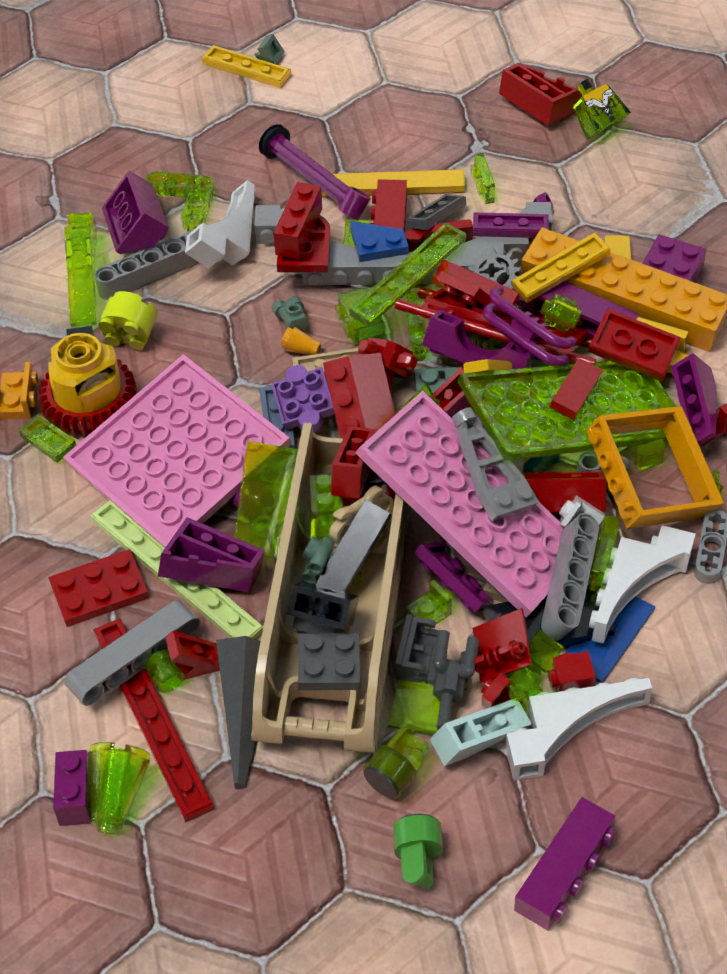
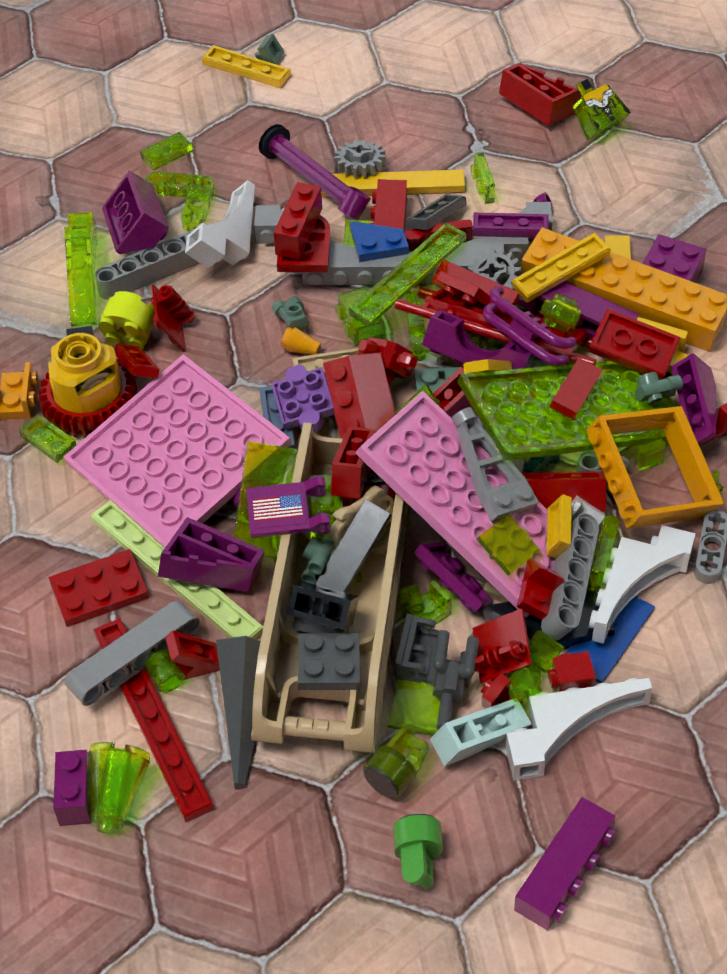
none -> red tile [114,344,160,378]
none -> clear neon green plate [140,132,193,171]
none -> red hinge [151,285,195,352]
none -> magenta flag [246,476,331,538]
none -> light grey gear [334,140,386,178]
none -> clear neon green arm [398,585,425,614]
none -> clear neon green piece [476,514,540,576]
none -> red slope [517,559,564,620]
none -> yellow tile [546,494,572,558]
none -> sand green plate [635,372,683,405]

